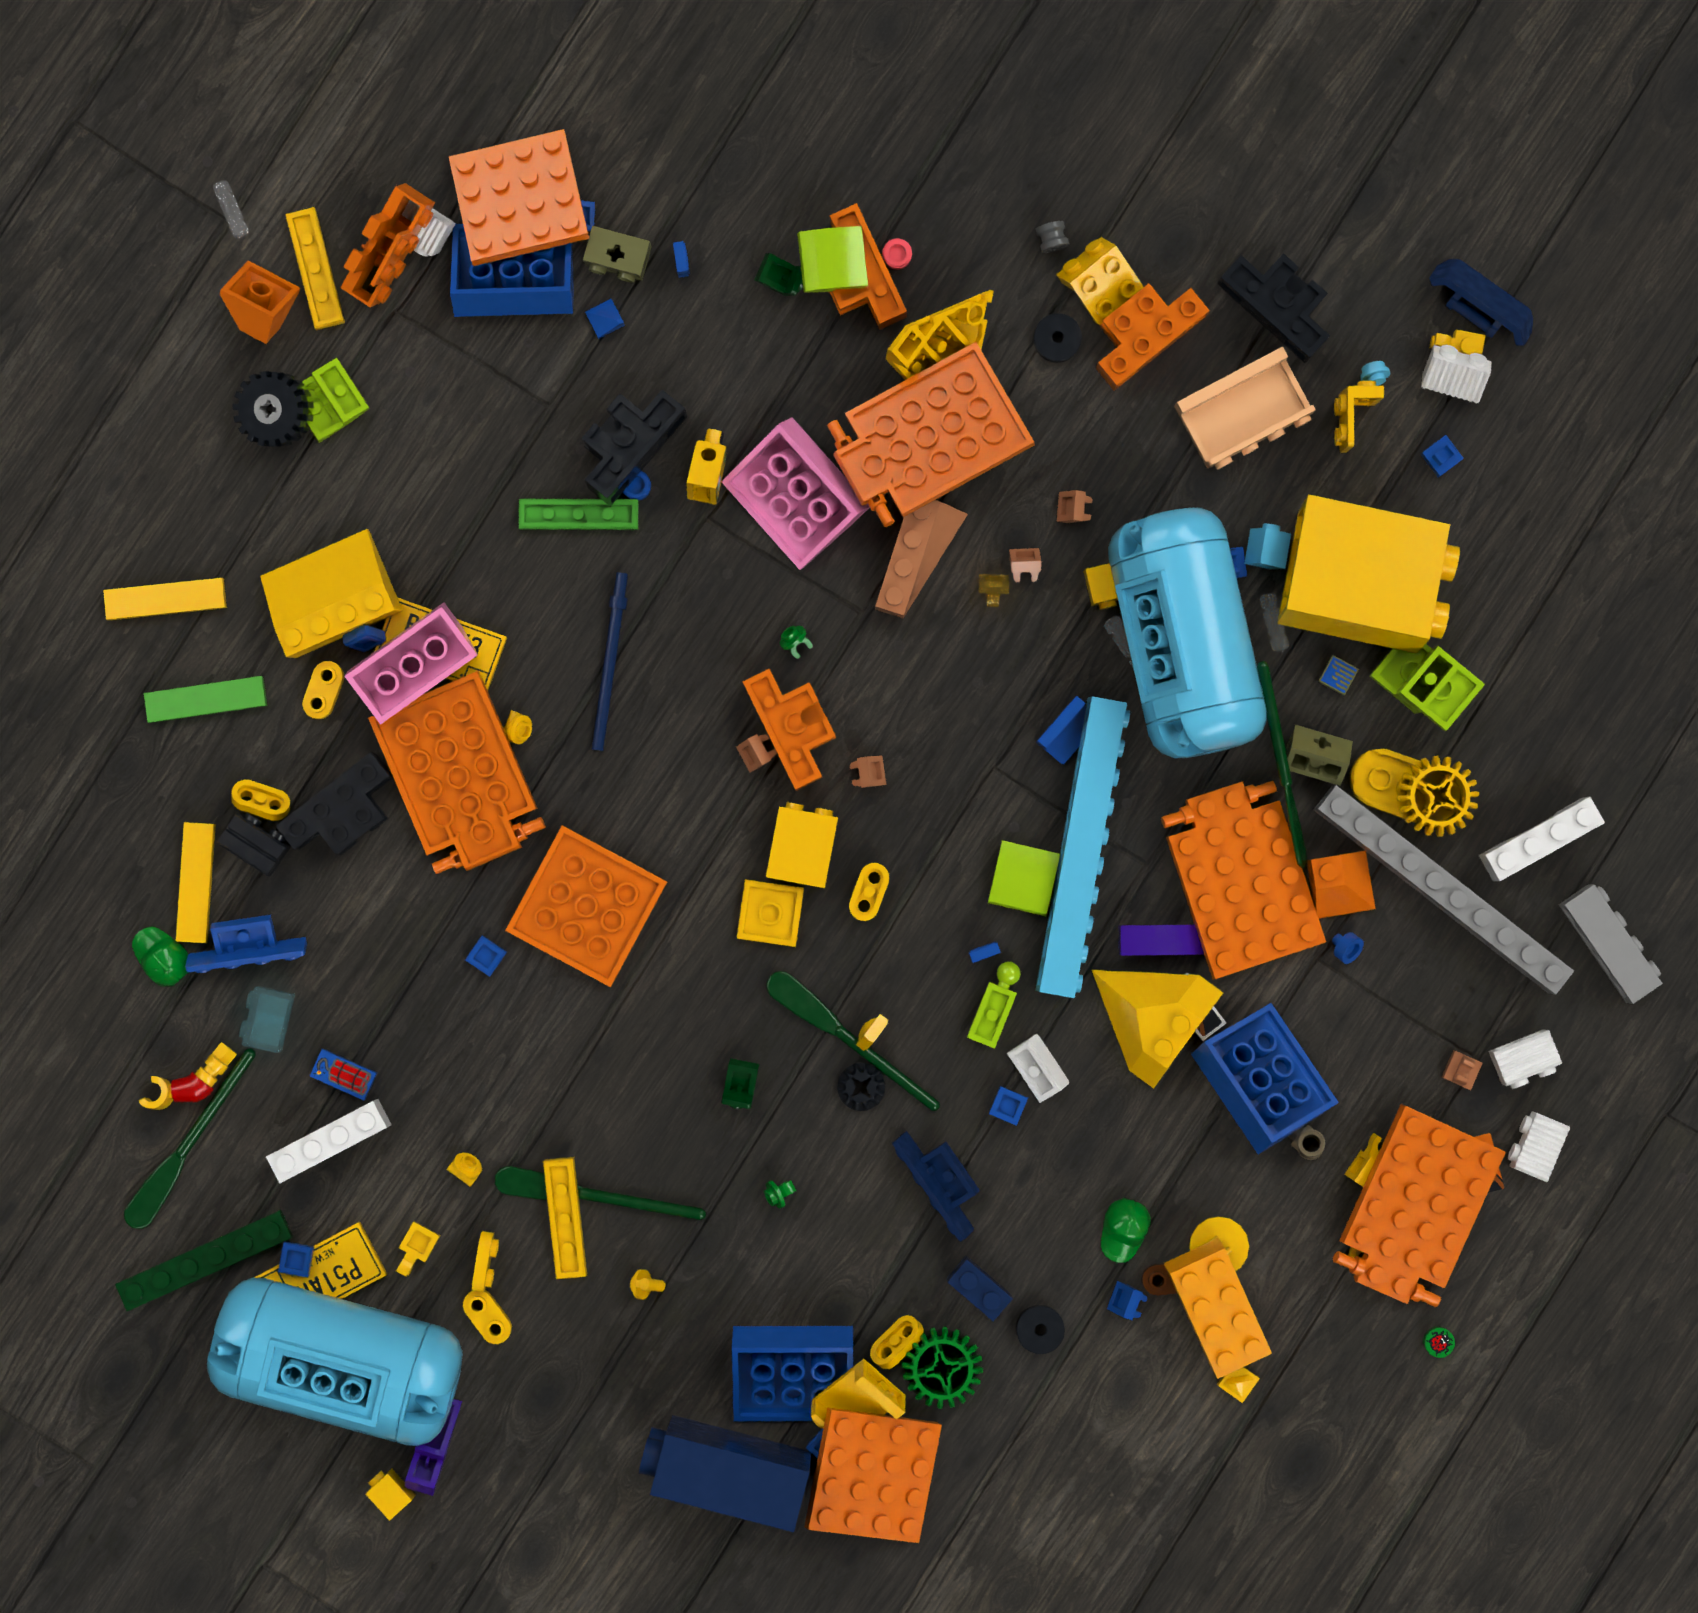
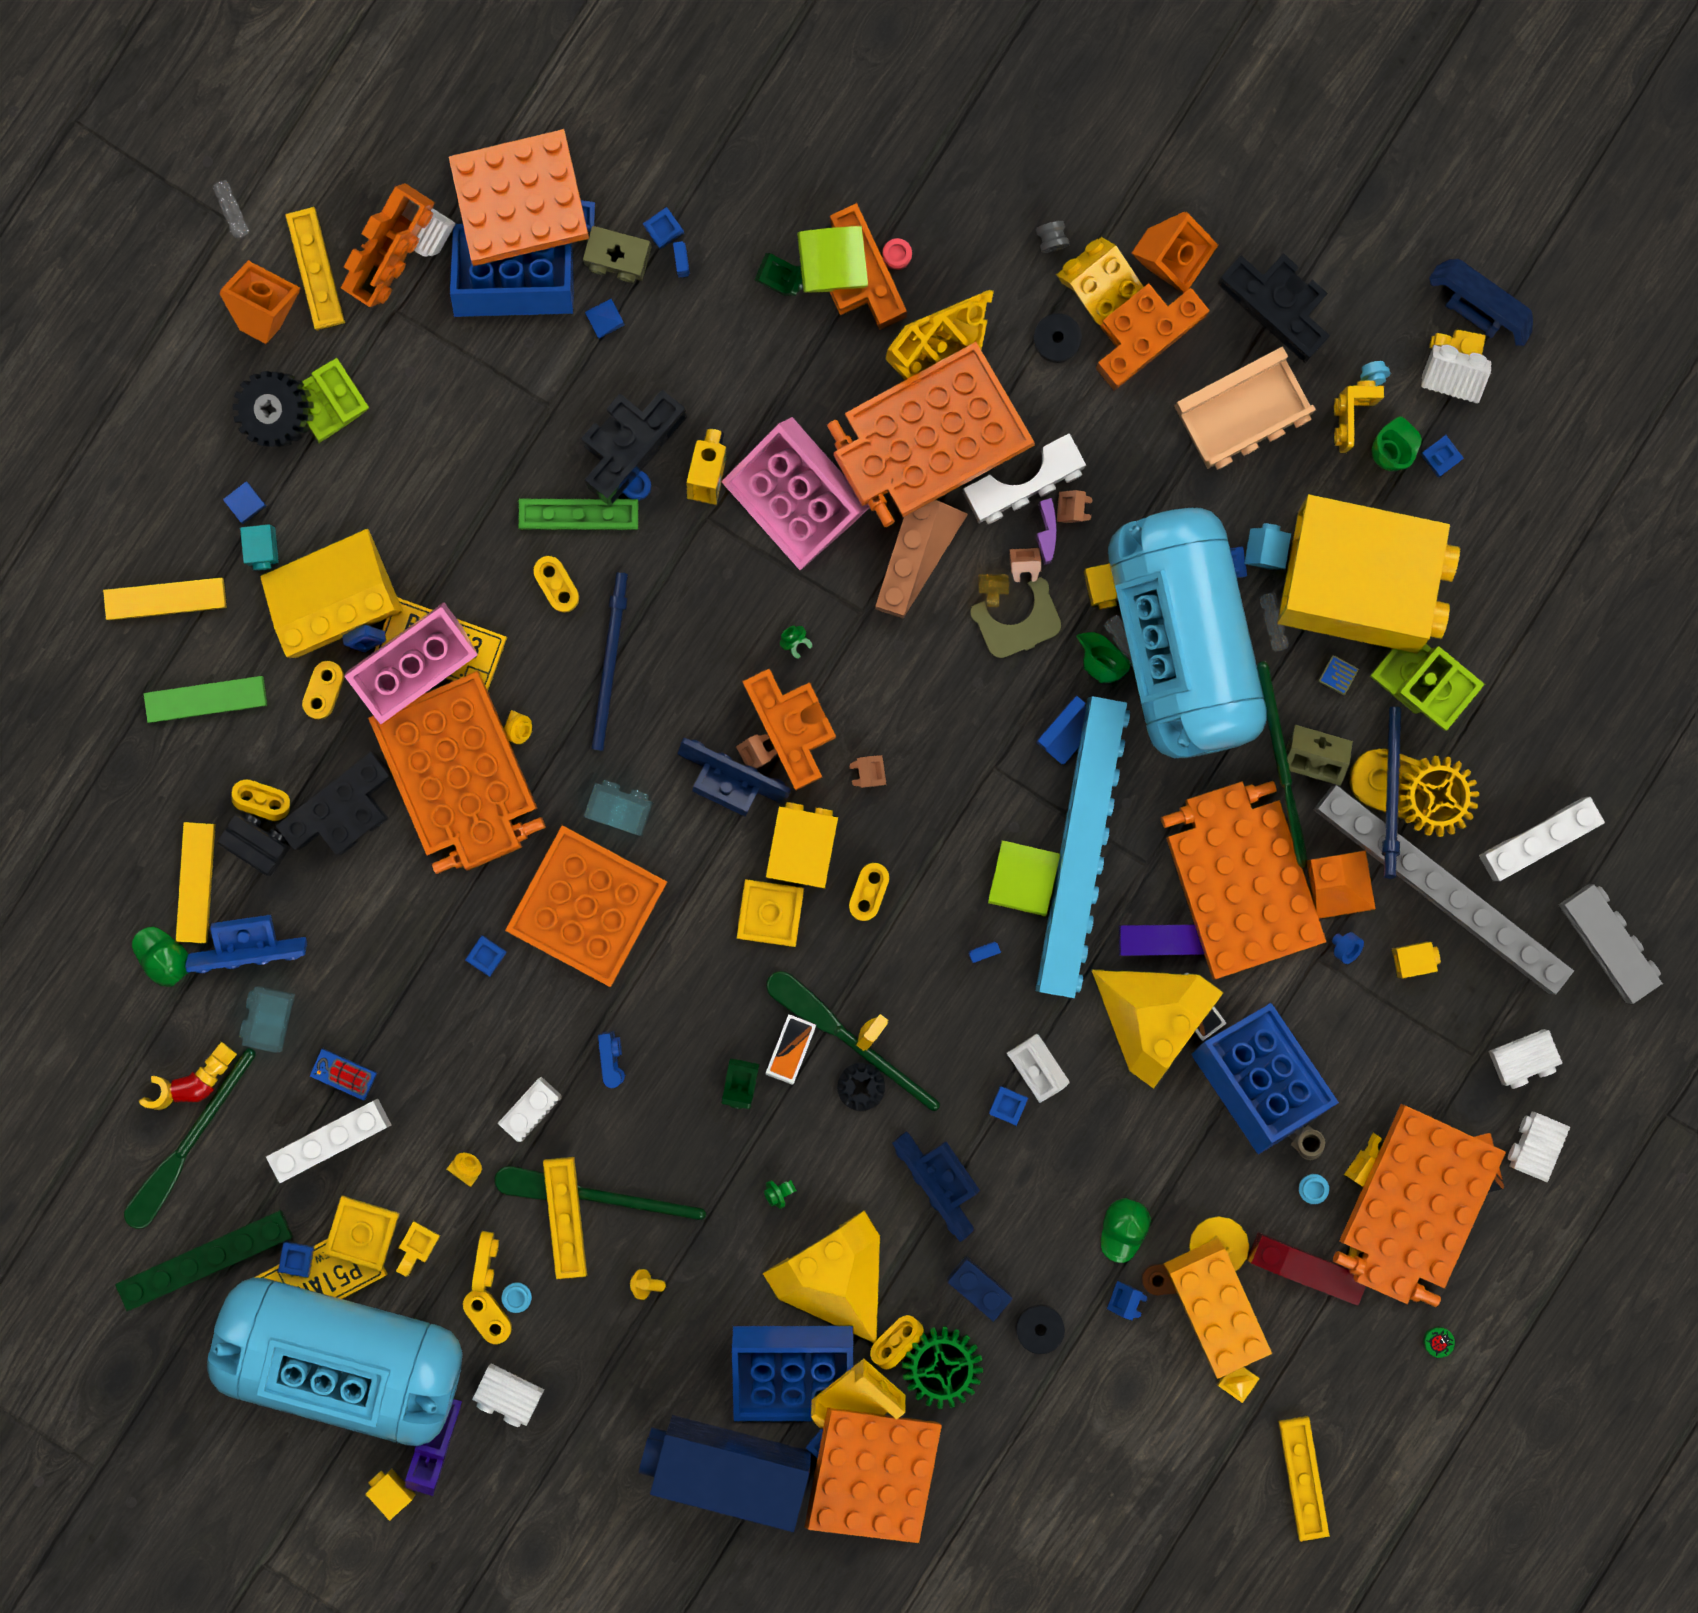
lime plate [967,961,1021,1049] -> none
nougat tile [1442,1050,1483,1090] -> none
none -> blue tile [223,481,266,524]
none -> teal brick [240,524,279,570]
none -> yellow tile [323,1196,400,1272]
none -> white brick [472,1364,544,1427]
none -> white brick [498,1077,561,1142]
none -> medium azure plate [501,1282,532,1313]
none -> yellow plate [534,556,579,613]
none -> clear light blue brick [584,780,654,836]
none -> blue plate [598,1031,625,1088]
none -> blue tile [643,207,684,249]
none -> dark blue bracket [678,738,791,817]
none -> yellow wedge [763,1210,880,1343]
none -> slope [765,1014,816,1085]
none -> white arch [963,433,1086,524]
none -> olive piece [970,577,1061,658]
none -> medium lavender slope [1036,498,1057,565]
none -> green piece [1076,632,1130,683]
none -> orange slope [1132,212,1218,293]
none -> dark red slope [1247,1232,1366,1305]
none -> yellow tile [1278,1416,1330,1541]
none -> medium azure plate [1299,1174,1329,1204]
none -> green piece [1372,417,1422,471]
none -> dark blue bar [1382,707,1401,879]
none -> yellow brick [1392,941,1441,978]

